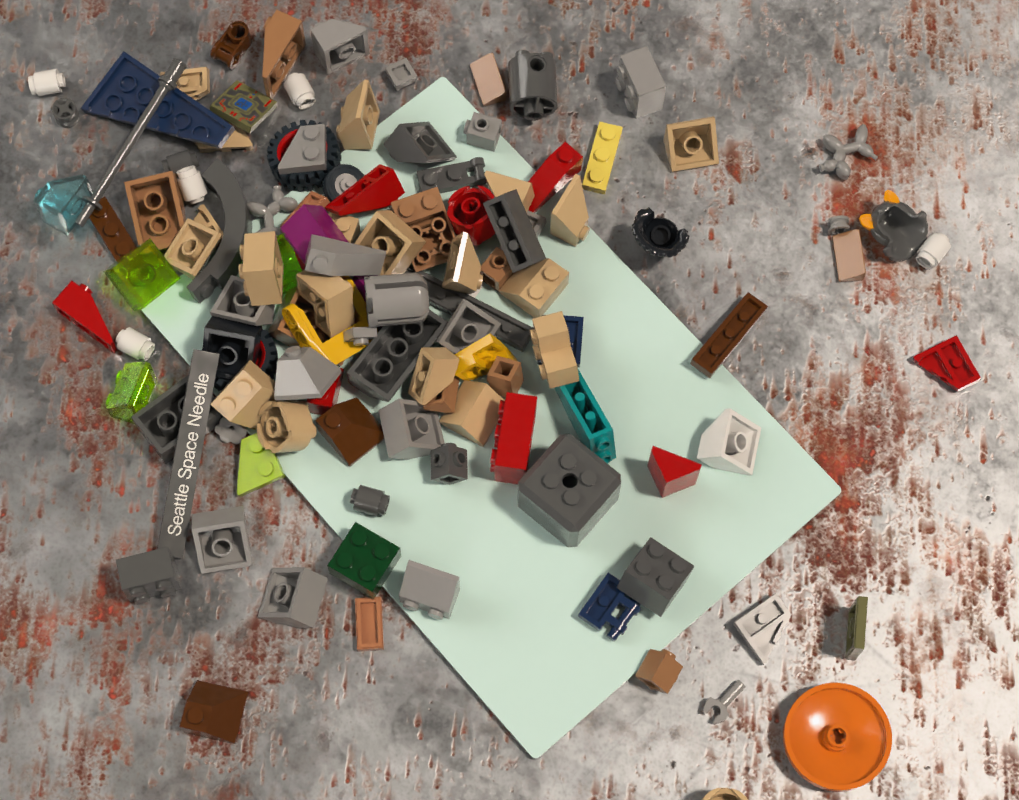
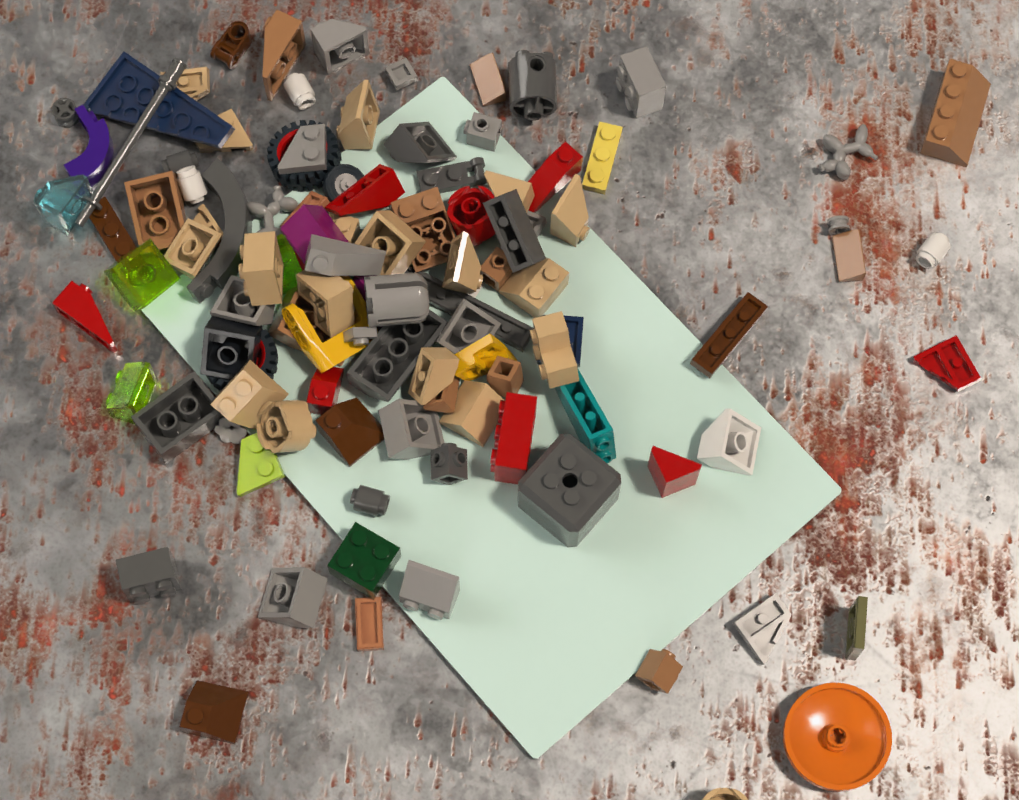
white brick [28,69,66,96] -> none
white brick [115,327,155,361] -> none
dark grey tile [157,349,220,559] -> none
light grey slope [192,506,253,574] -> none
olive tile [210,80,277,133] -> none
light grey slope [274,346,342,401] -> none
dark blue plate [578,573,641,642] -> none
dark grey brick [617,537,694,617] -> none
black hair [632,208,690,258] -> none
tan slope [664,116,719,172] -> none
light grey bar [703,680,746,725] -> none
dark grey hair [859,190,928,262] -> none
none -> dark purple arch [64,104,114,194]
none -> medium nougat slope [920,59,991,167]

